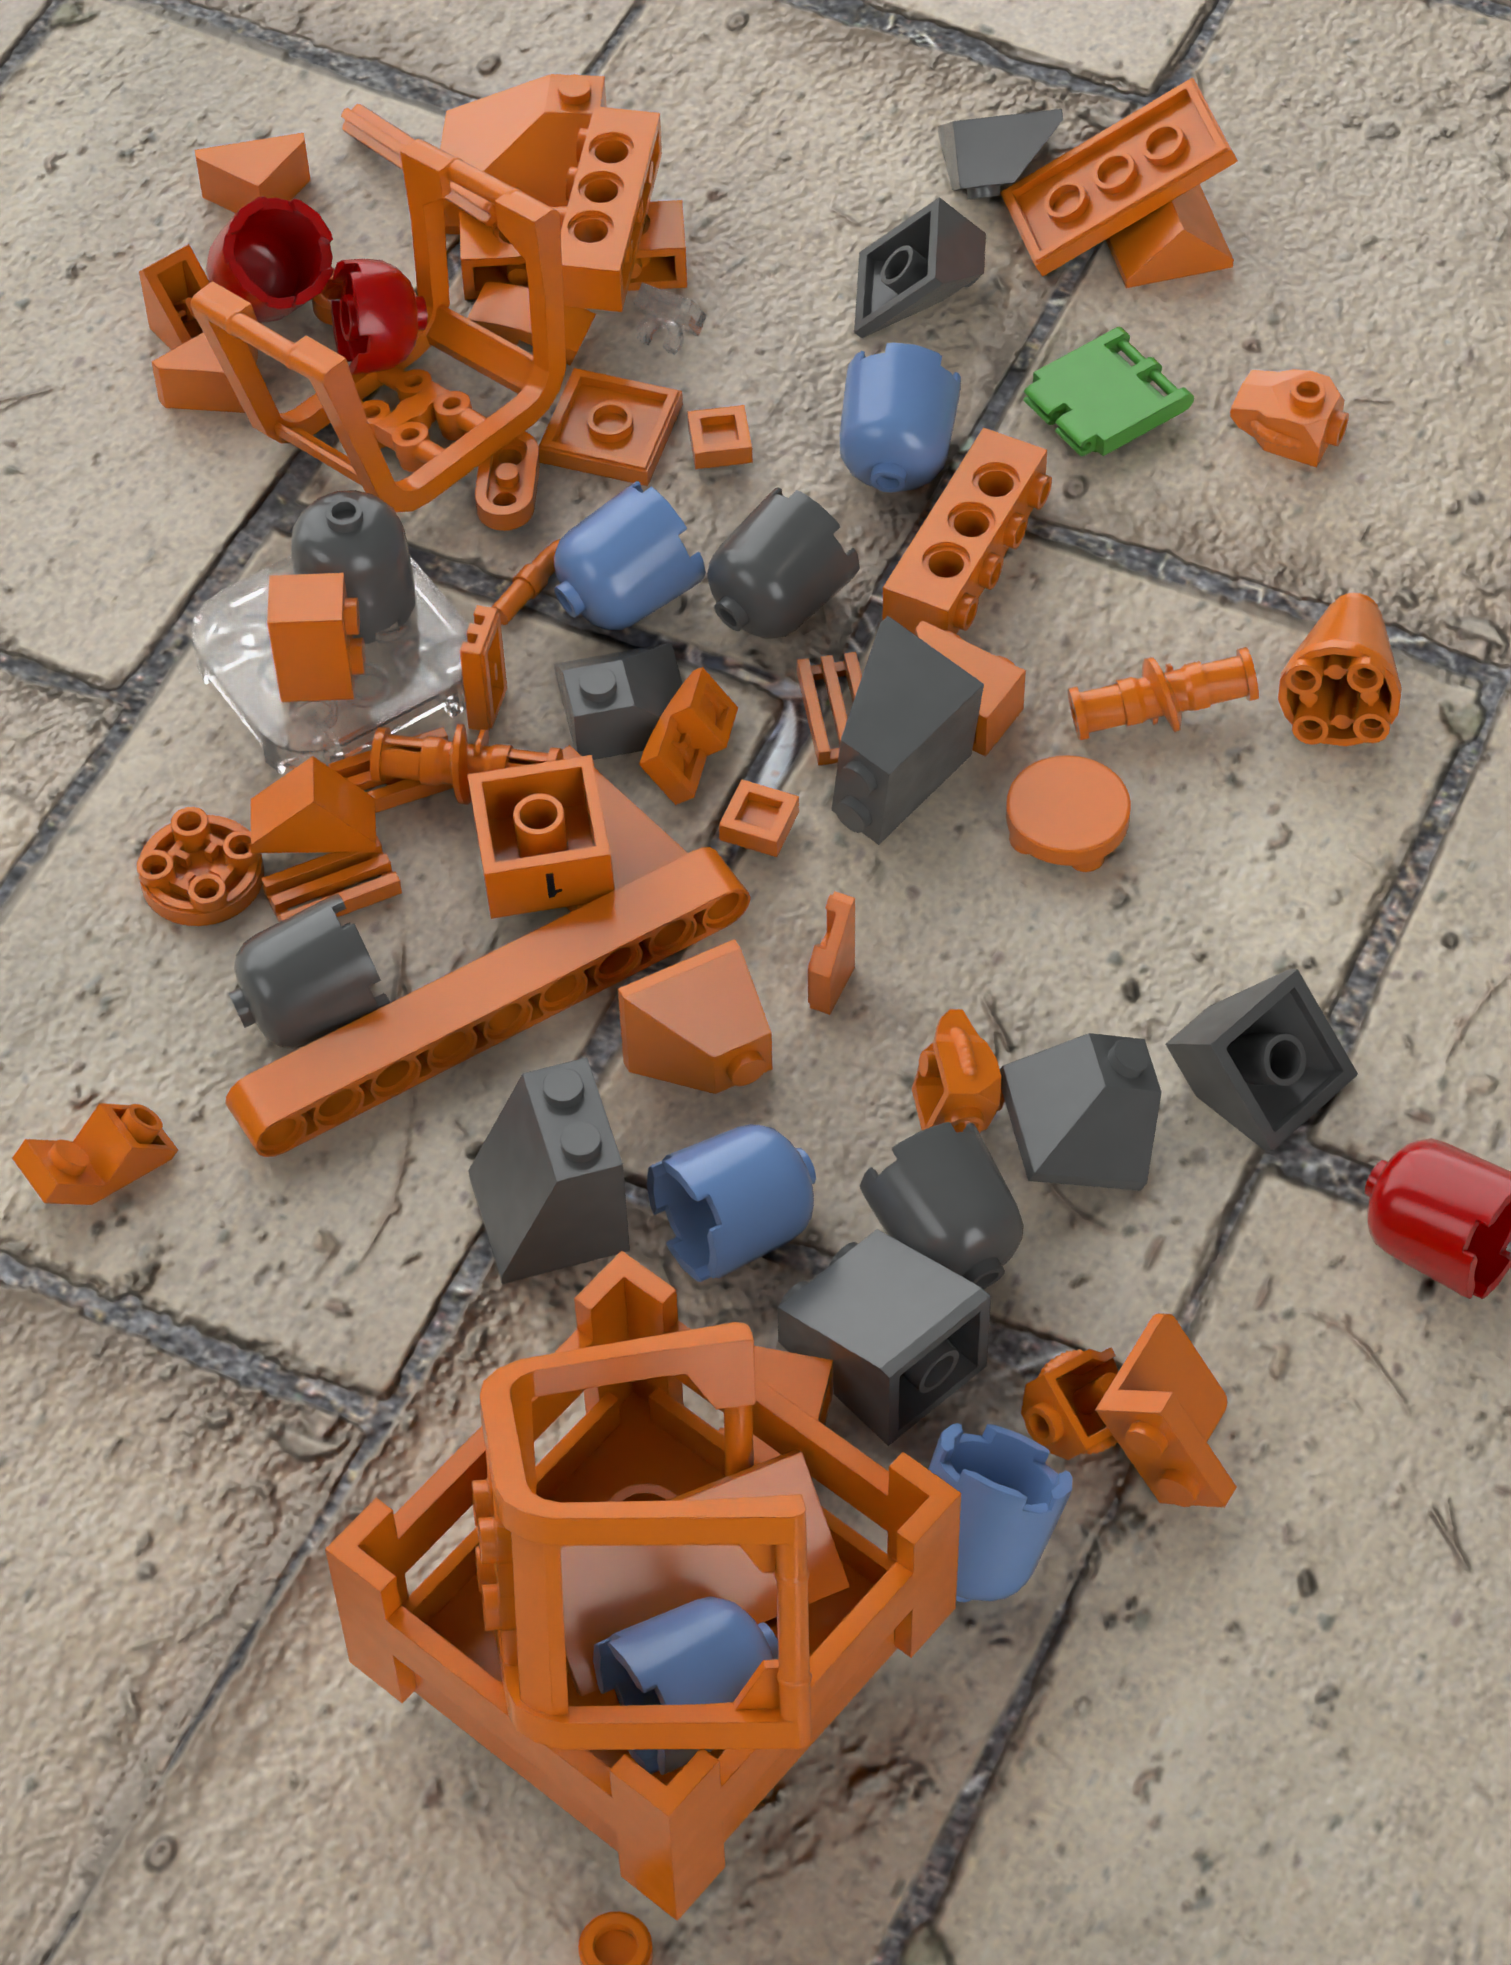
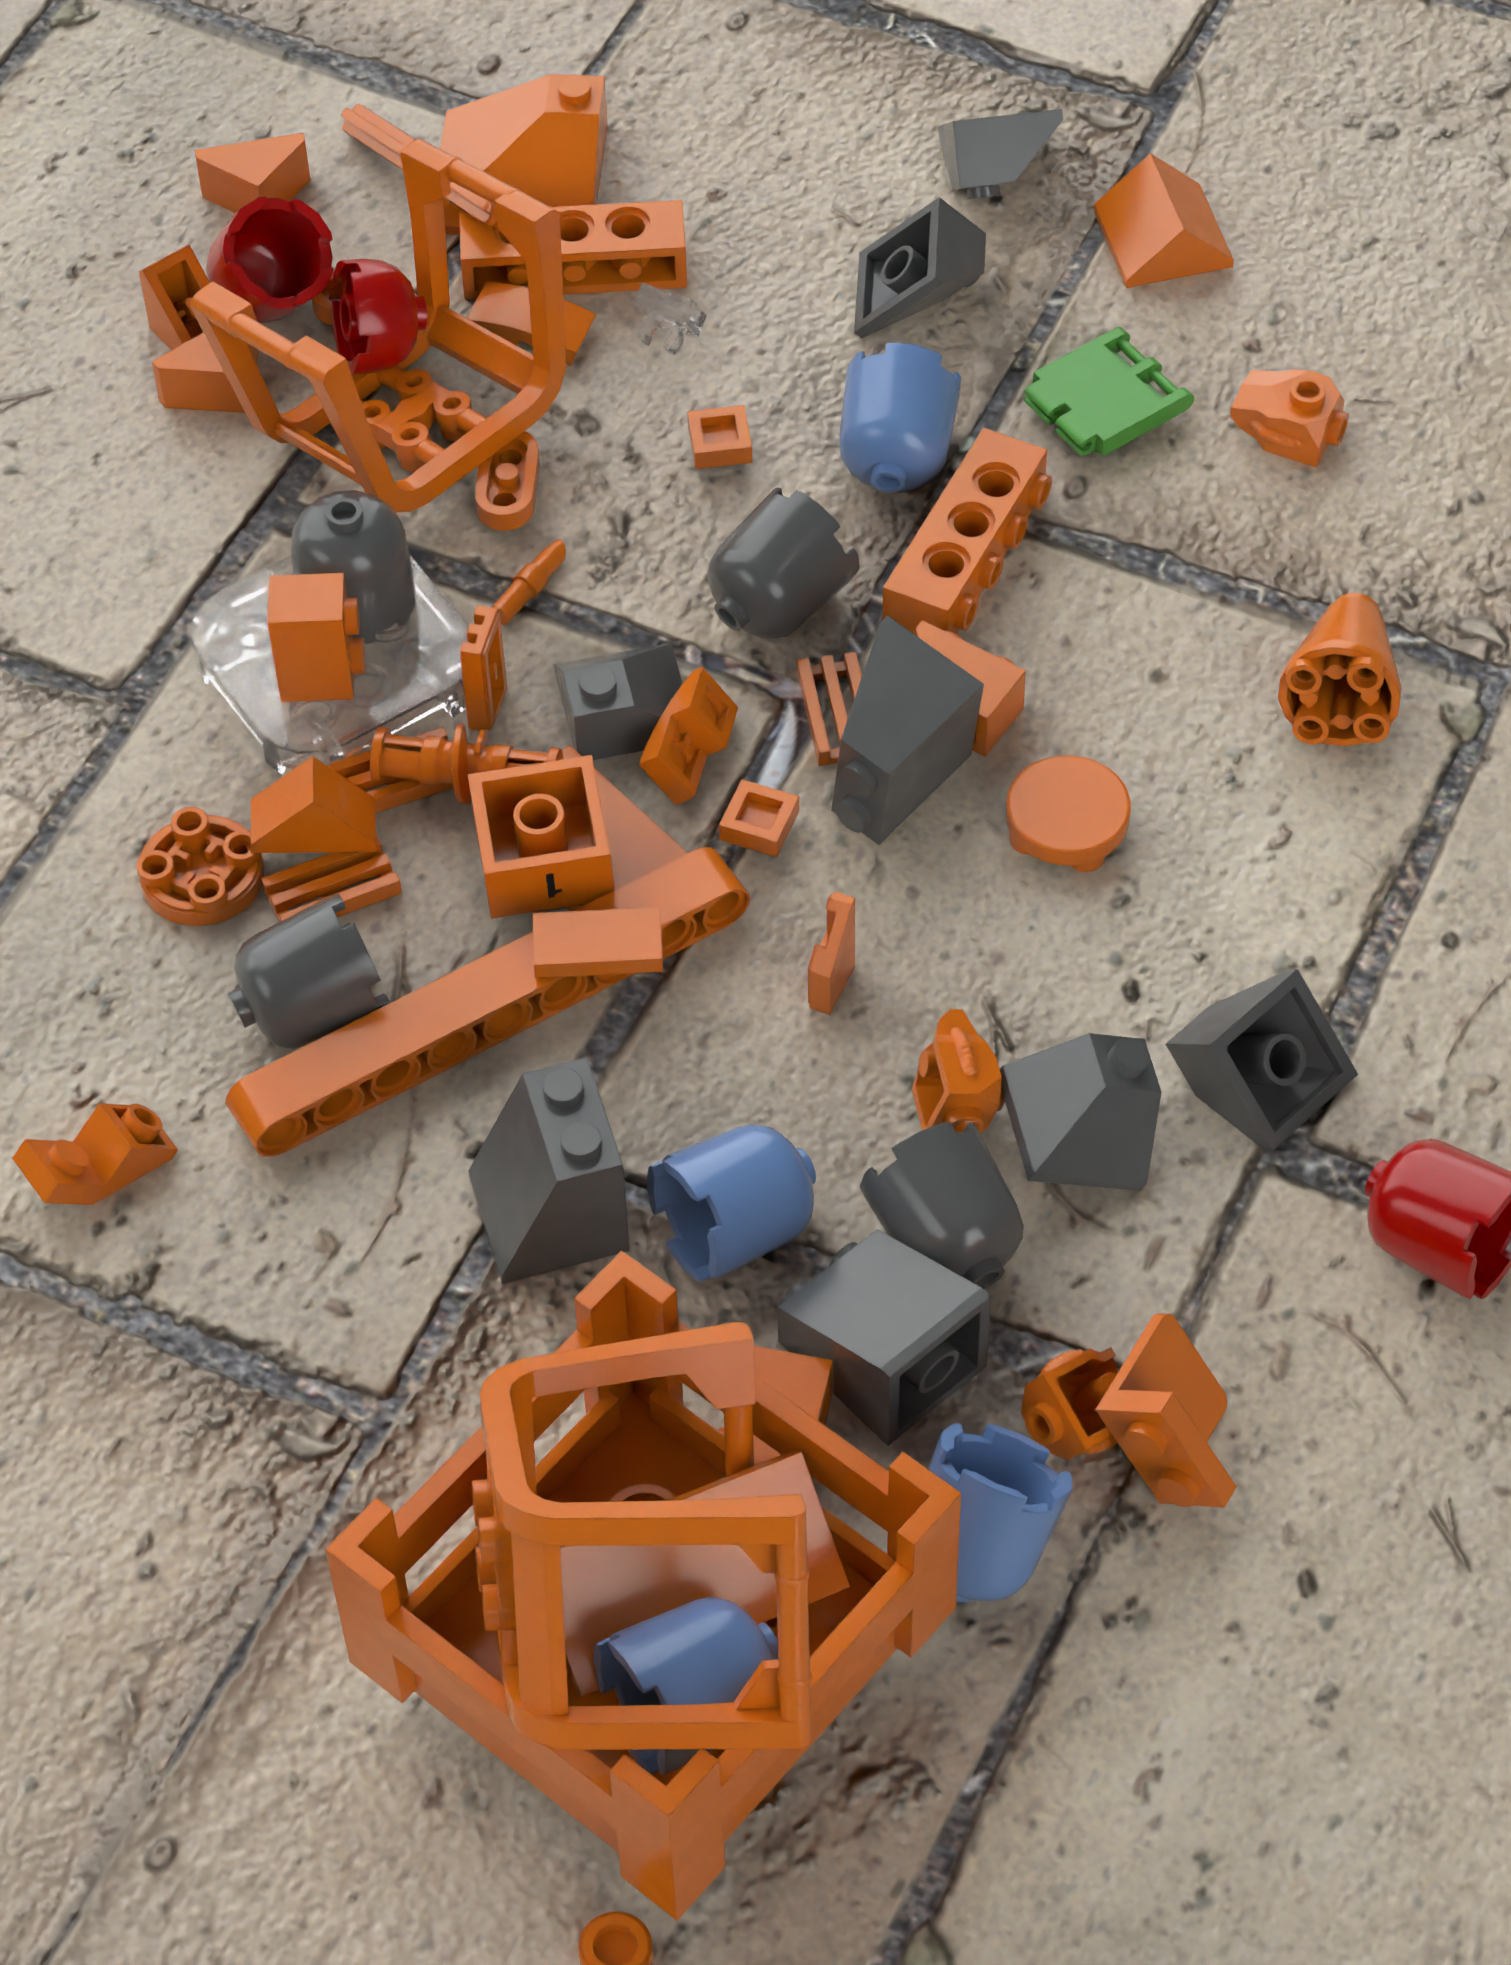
orange tile [538,368,683,486] -> none
medium blue cylinder [554,481,706,630] -> none
orange brick [558,106,662,312] -> none
orange slope [618,939,773,1094] -> none
orange tile [1000,77,1238,277] -> none
orange piece [1067,647,1259,740] -> none
none -> orange tile [532,907,663,978]

